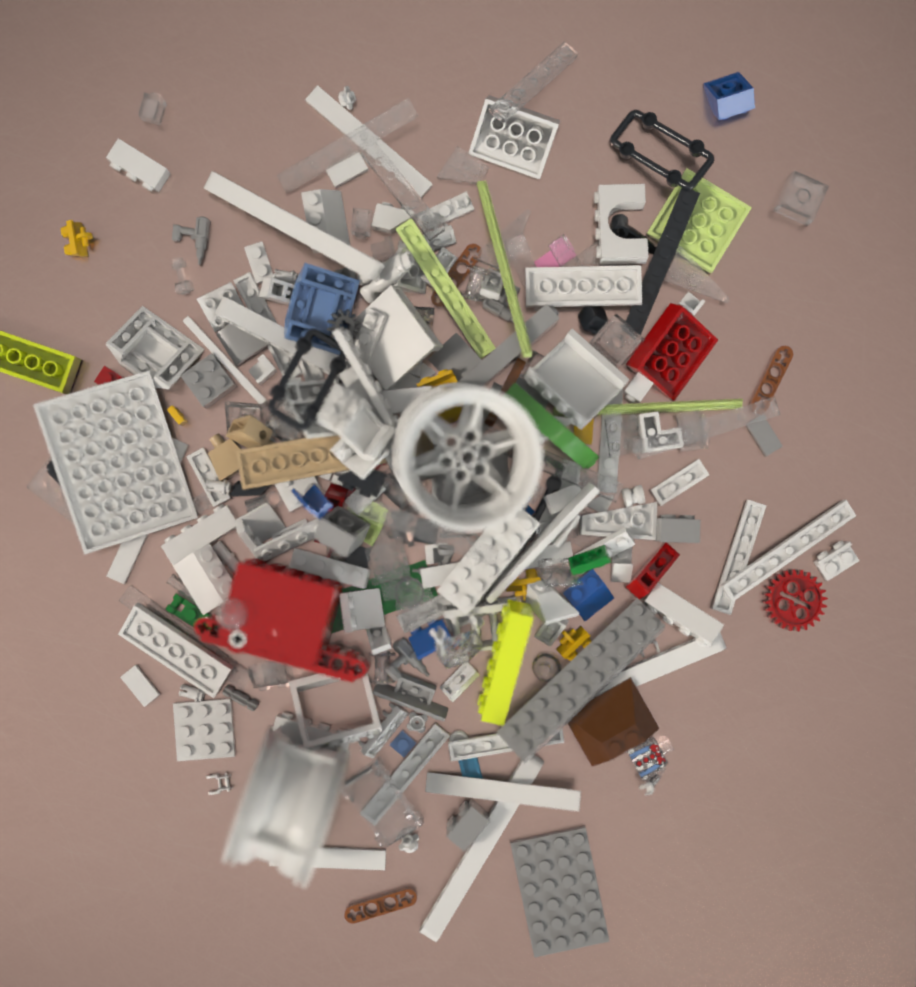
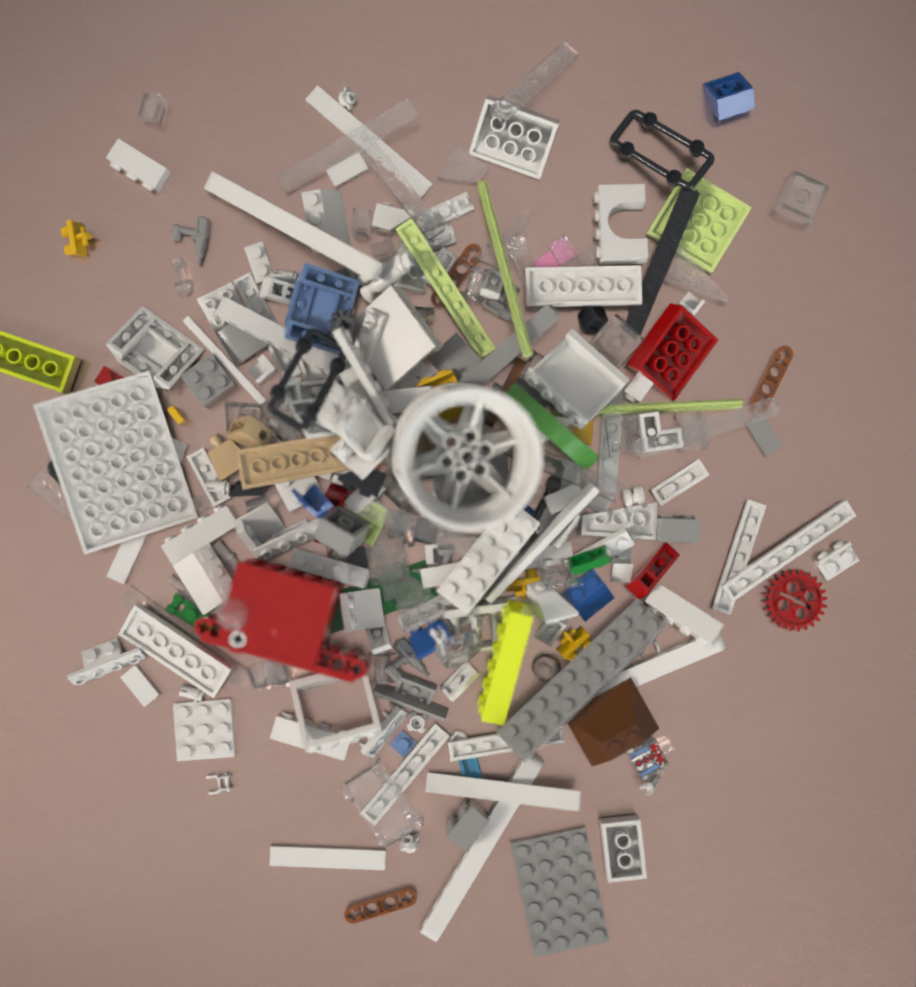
light grey axle [222,685,259,711] -> none
white wheel [223,725,350,889] -> none
black piece [611,214,656,254] -> none
none -> white bracket [67,638,146,685]
none -> white brick [599,815,647,883]

